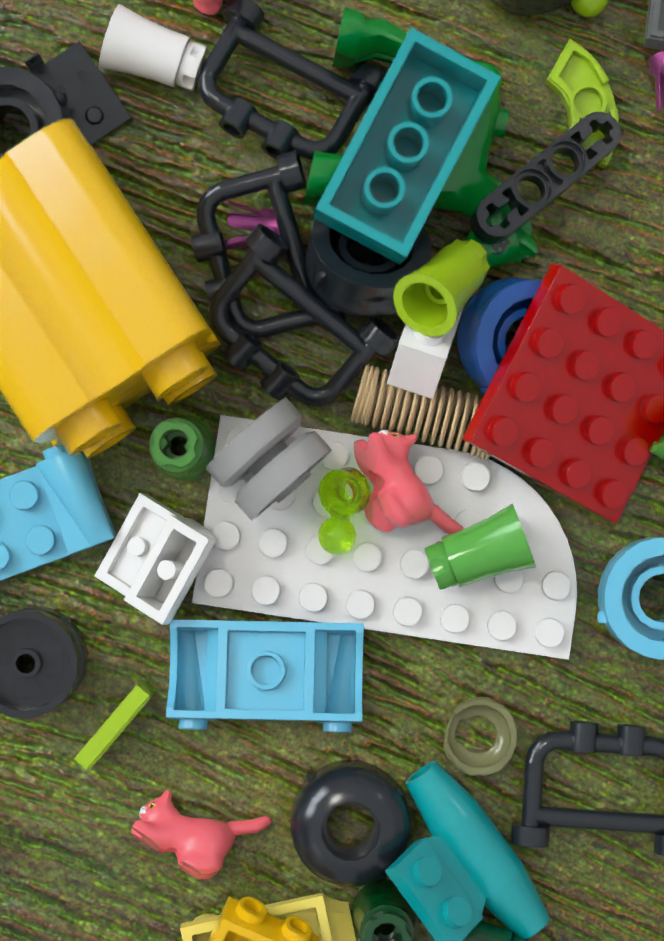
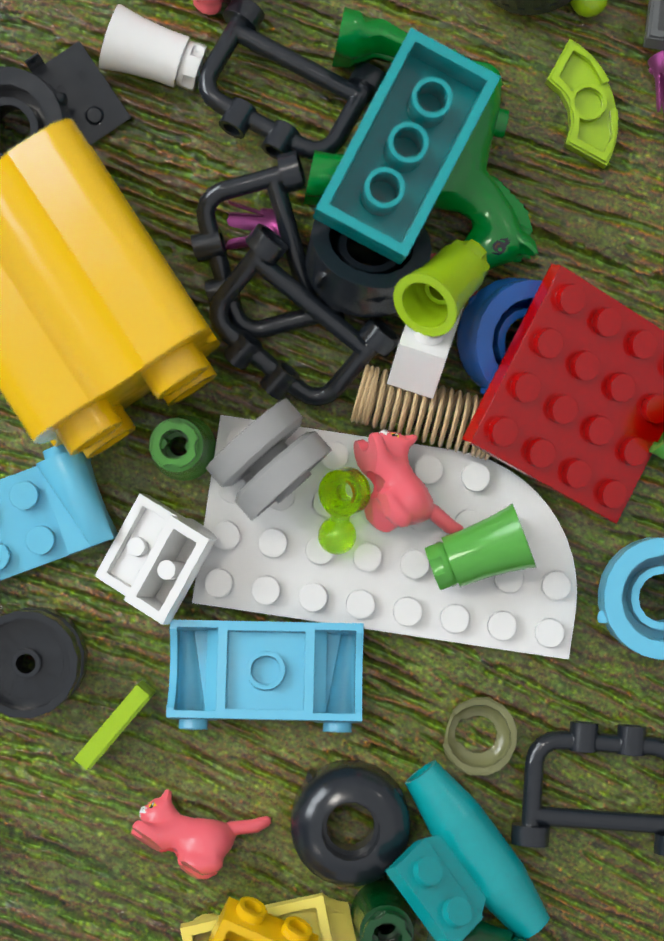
black beam [470,112,621,245] -> none

